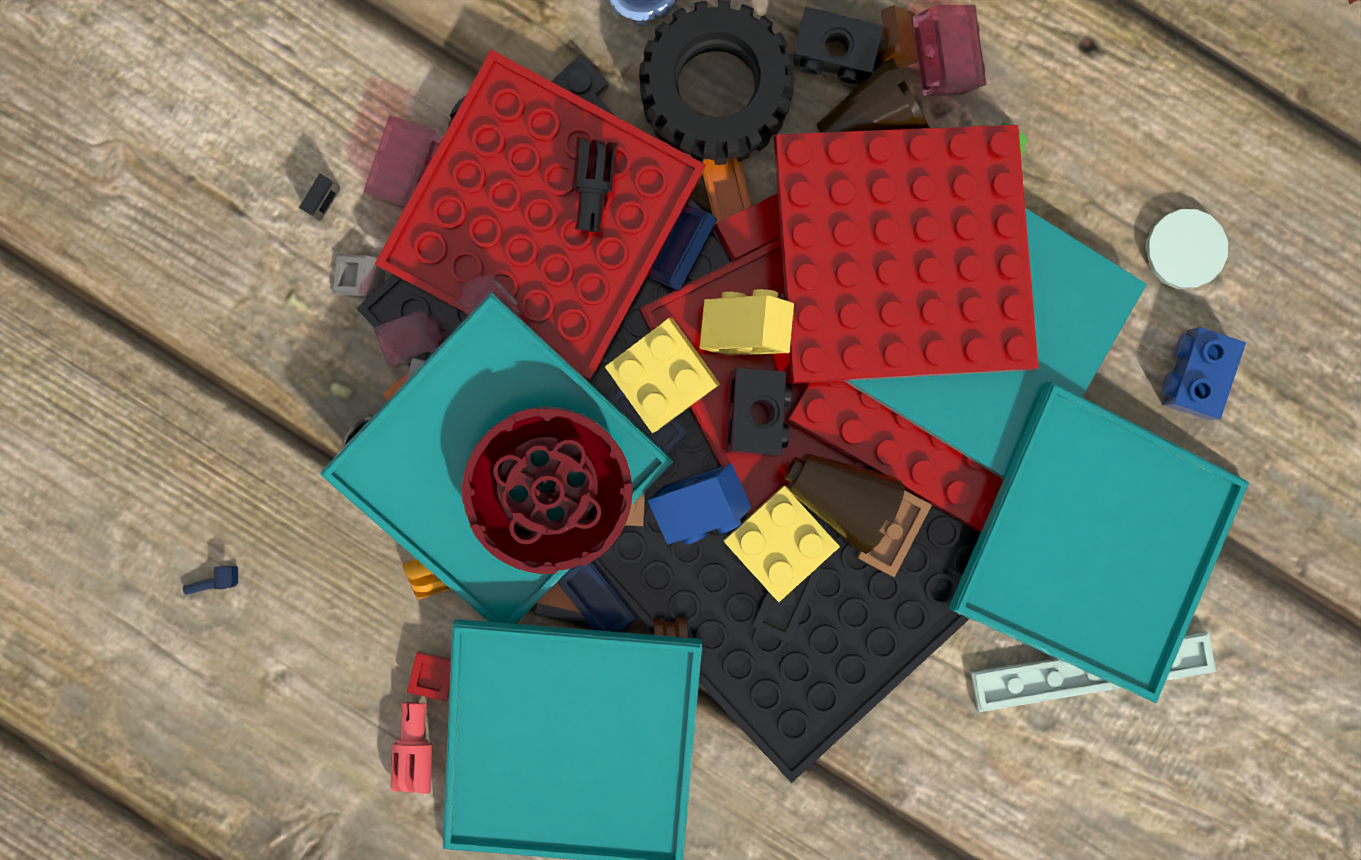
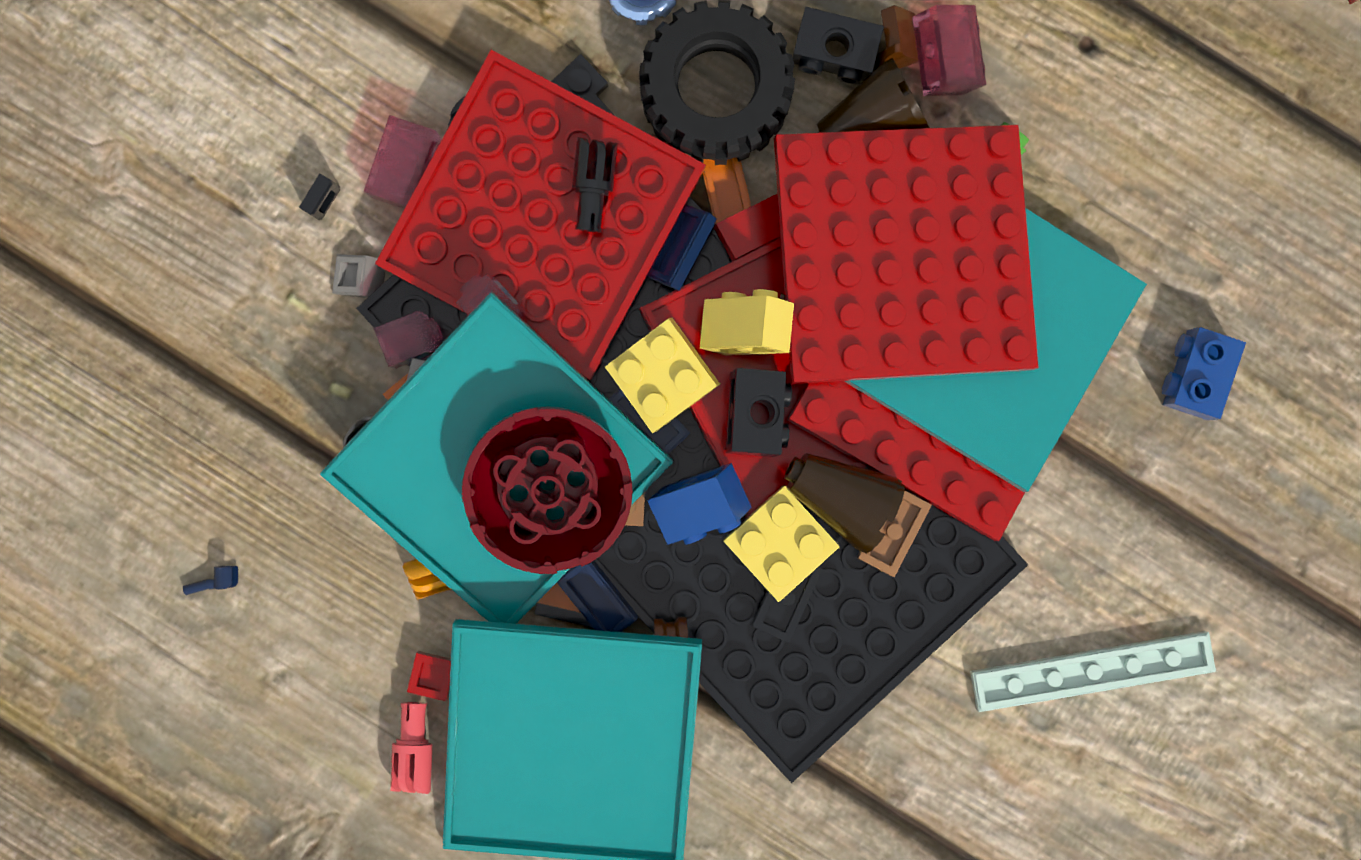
teal tile [948,382,1249,703] -> none
light aqua tile [1145,209,1228,289] -> none

